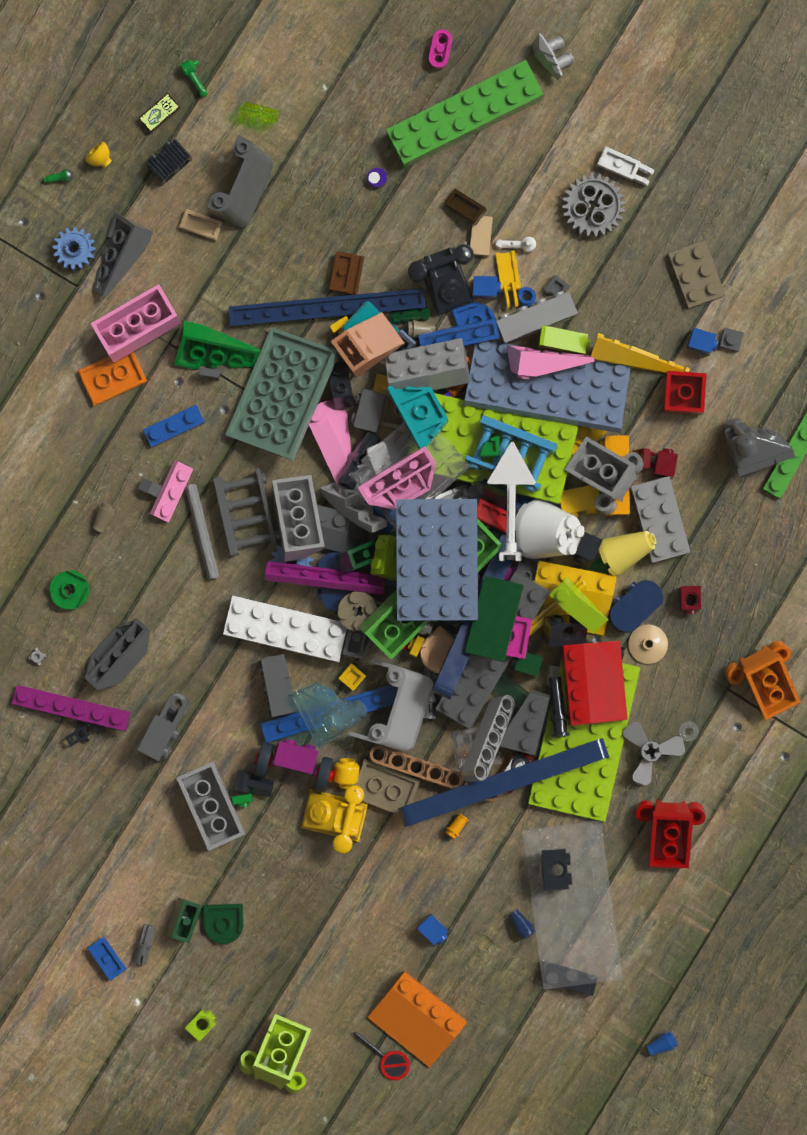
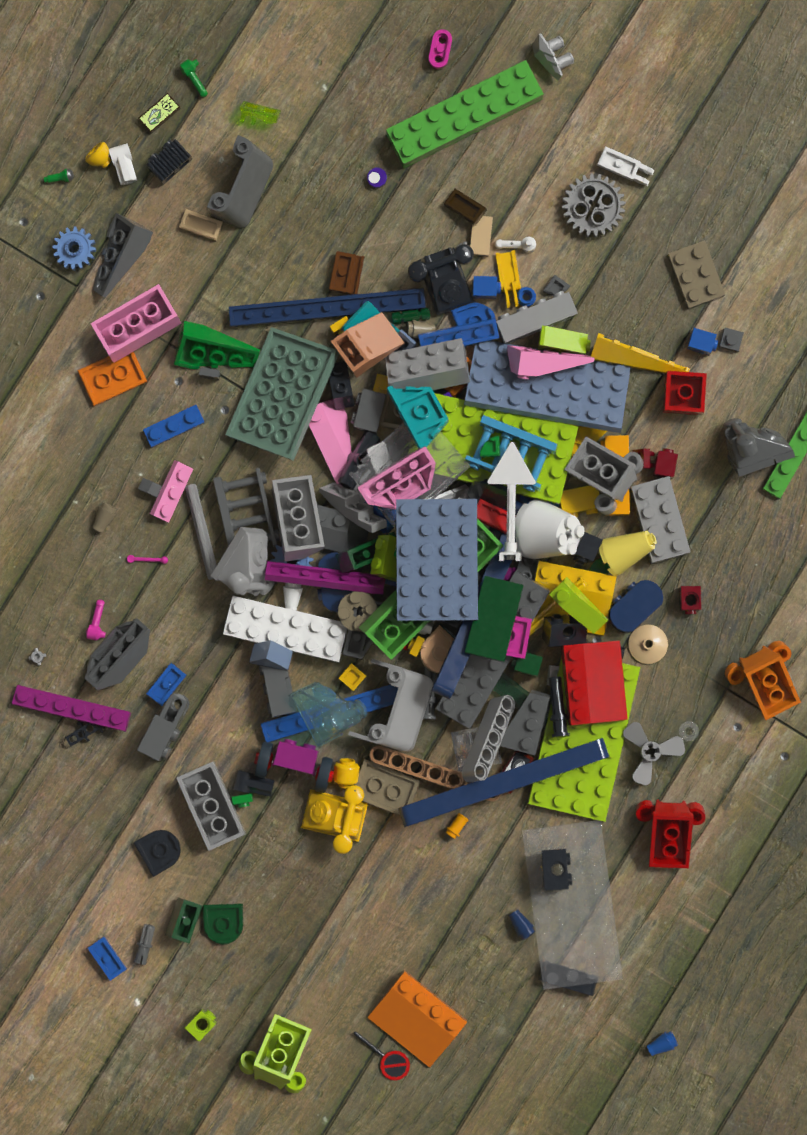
green plate [50,570,90,610] -> none
blue brick [417,914,448,945] -> none
none -> dark pink piece [86,599,106,641]
none -> white piece [109,143,137,185]
none -> dark pink hinge [127,555,168,564]
none -> black tile [134,830,181,877]
none -> blue plate [146,663,187,706]
none -> light grey piece [211,527,274,596]
none -> sand blue slope [249,640,293,670]
none -> white cone [283,583,303,611]

